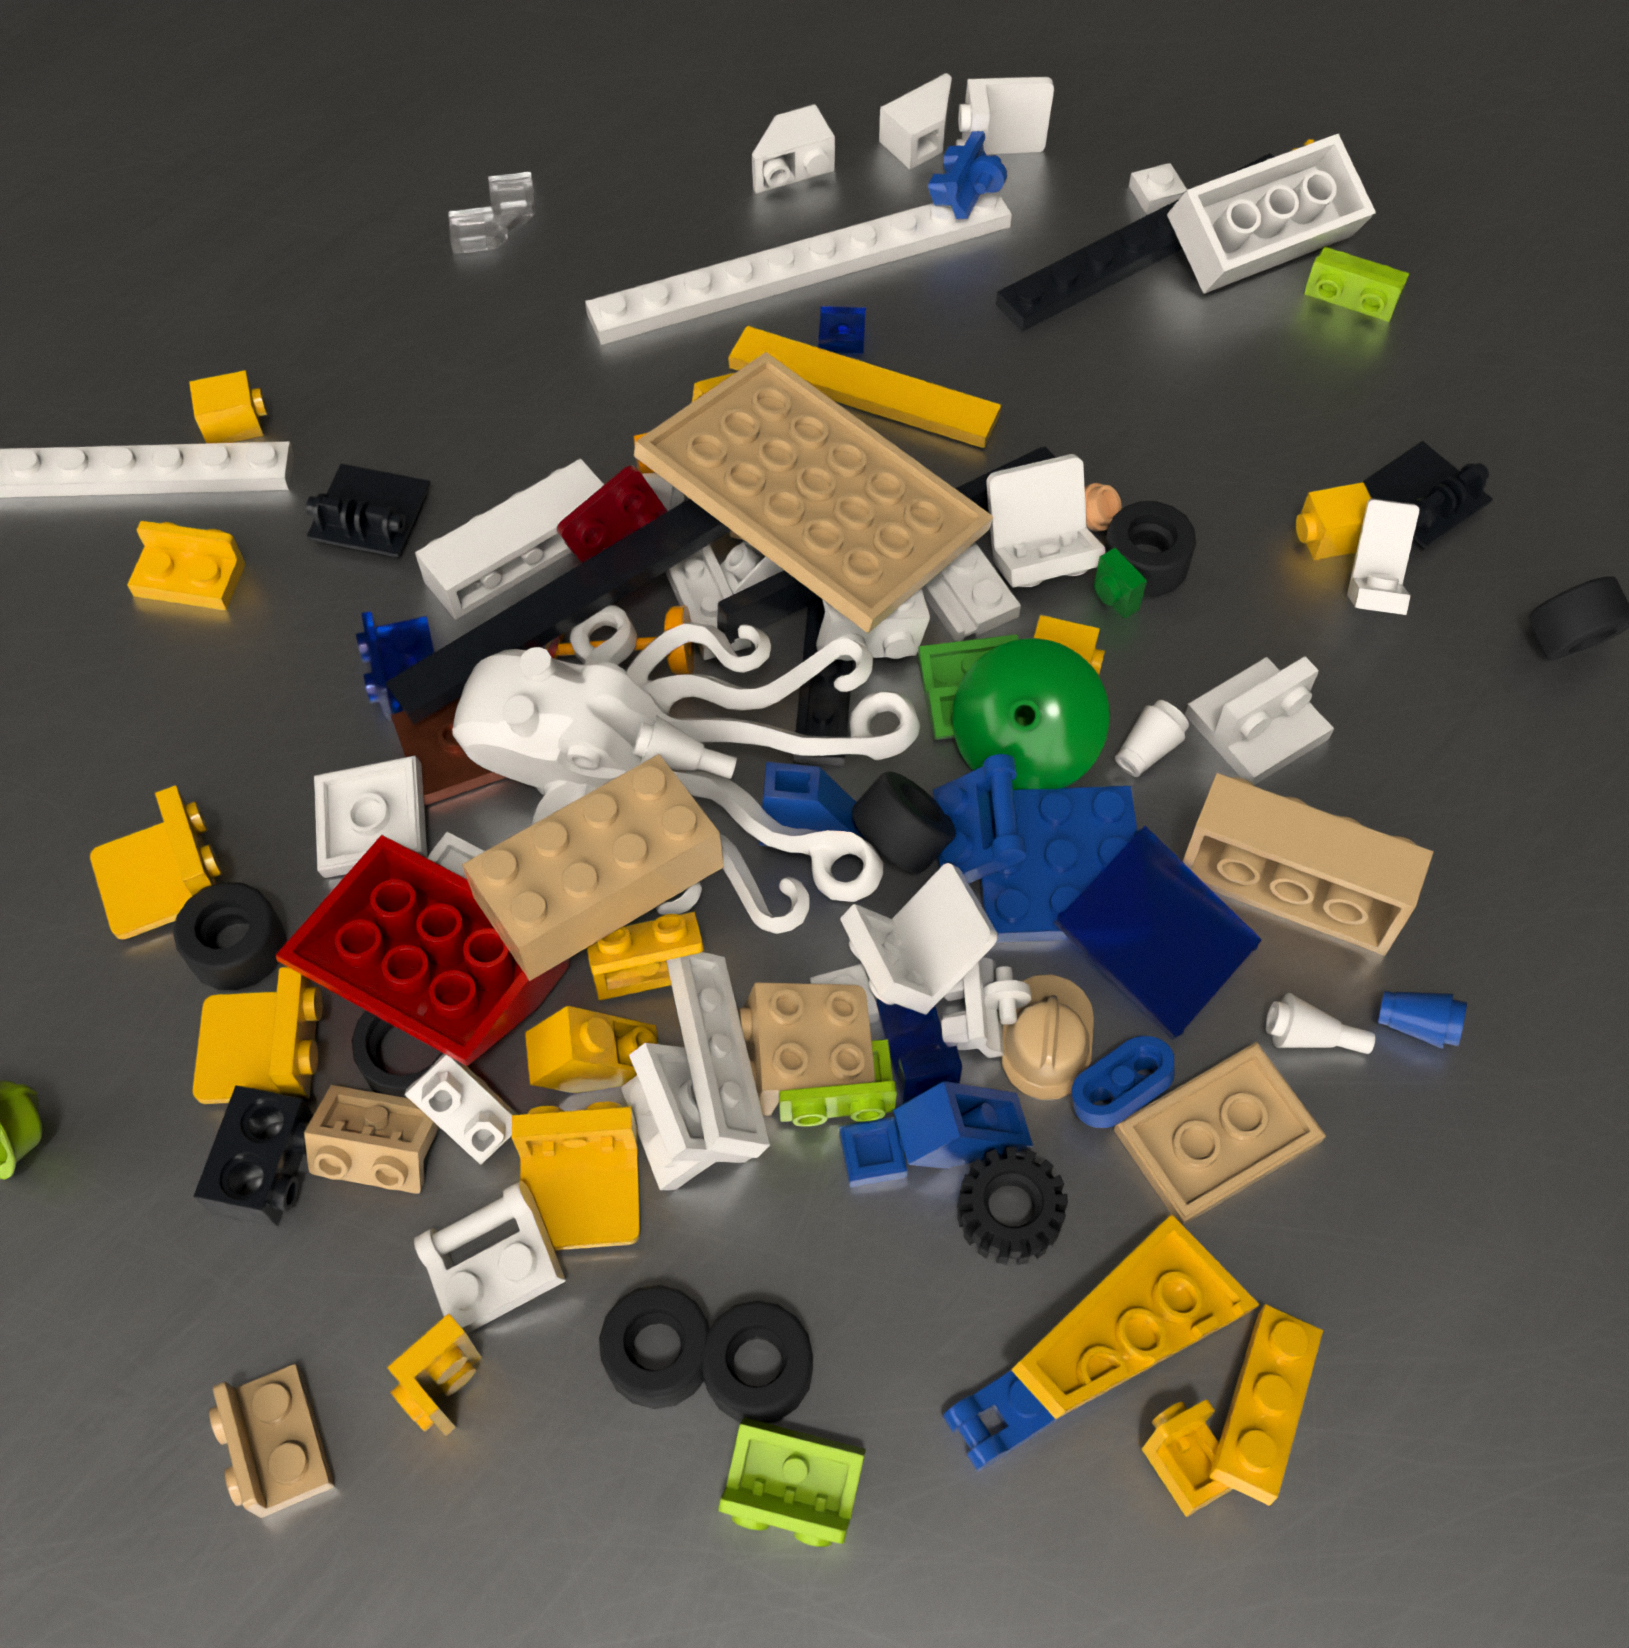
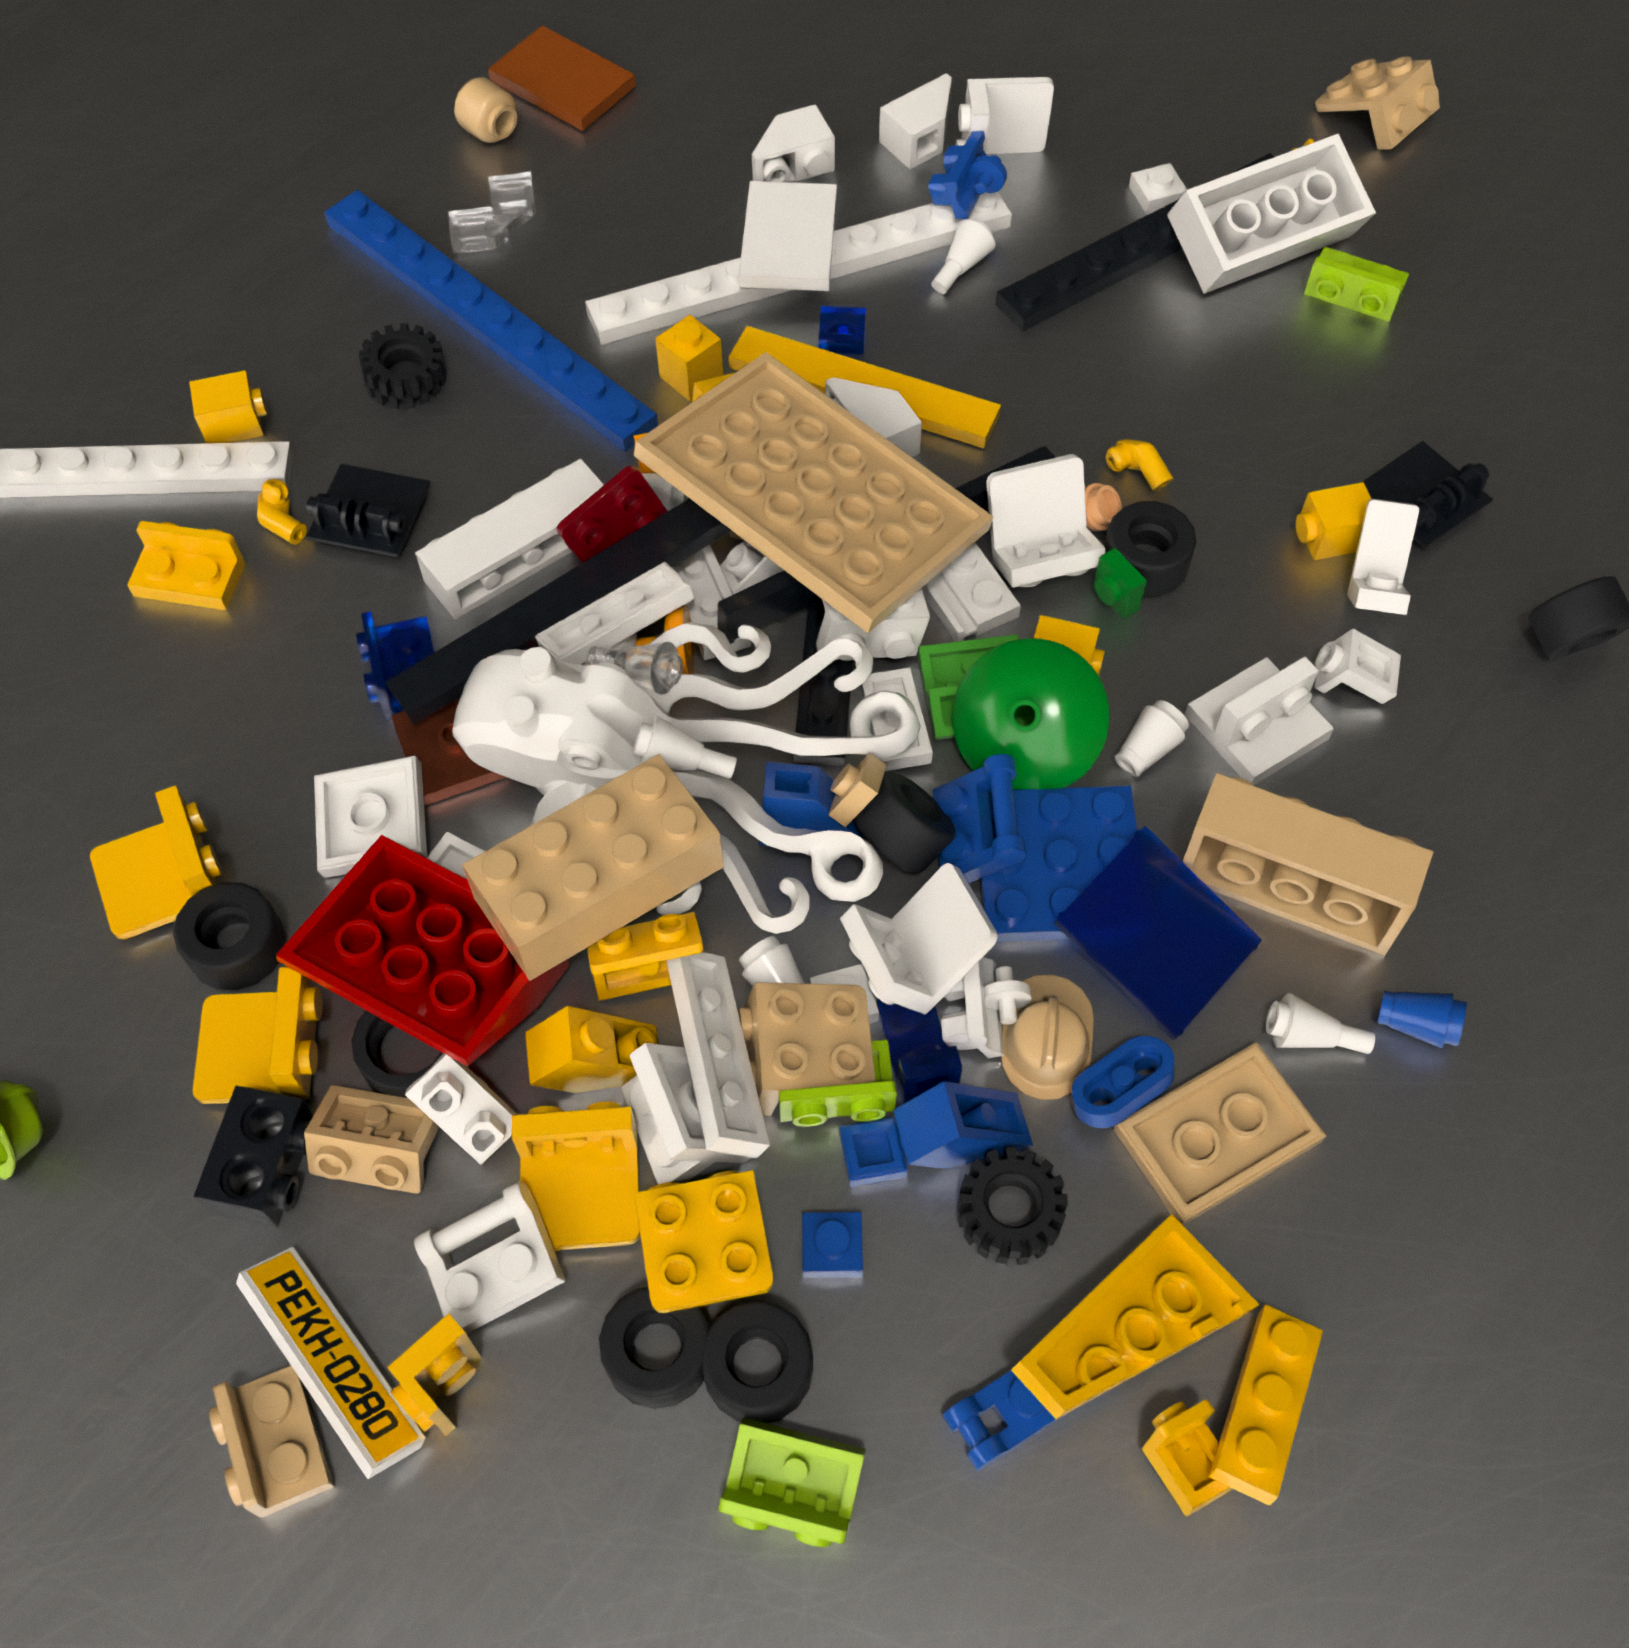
none -> tile [236,1247,426,1479]
none -> yellow arm [257,479,307,545]
none -> blue plate [324,190,658,452]
none -> black tyre [359,323,447,409]
none -> tan head [454,77,517,143]
none -> dark orange tile [488,26,636,131]
none -> white tile [535,562,695,665]
none -> clear cone [587,642,683,695]
none -> yellow bracket [634,1170,774,1313]
none -> yellow brick [655,314,723,402]
none -> white tile [739,181,837,291]
none -> white cone [739,936,805,986]
none -> blue plate [802,1212,863,1278]
none -> white slope [826,377,922,457]
none -> tan plate [828,752,887,828]
none -> white plate [860,667,933,771]
none -> white cone [931,219,996,294]
none -> yellow arm [1106,439,1174,492]
none -> white bracket [1314,629,1401,704]
none -> tan bracket [1315,57,1440,150]

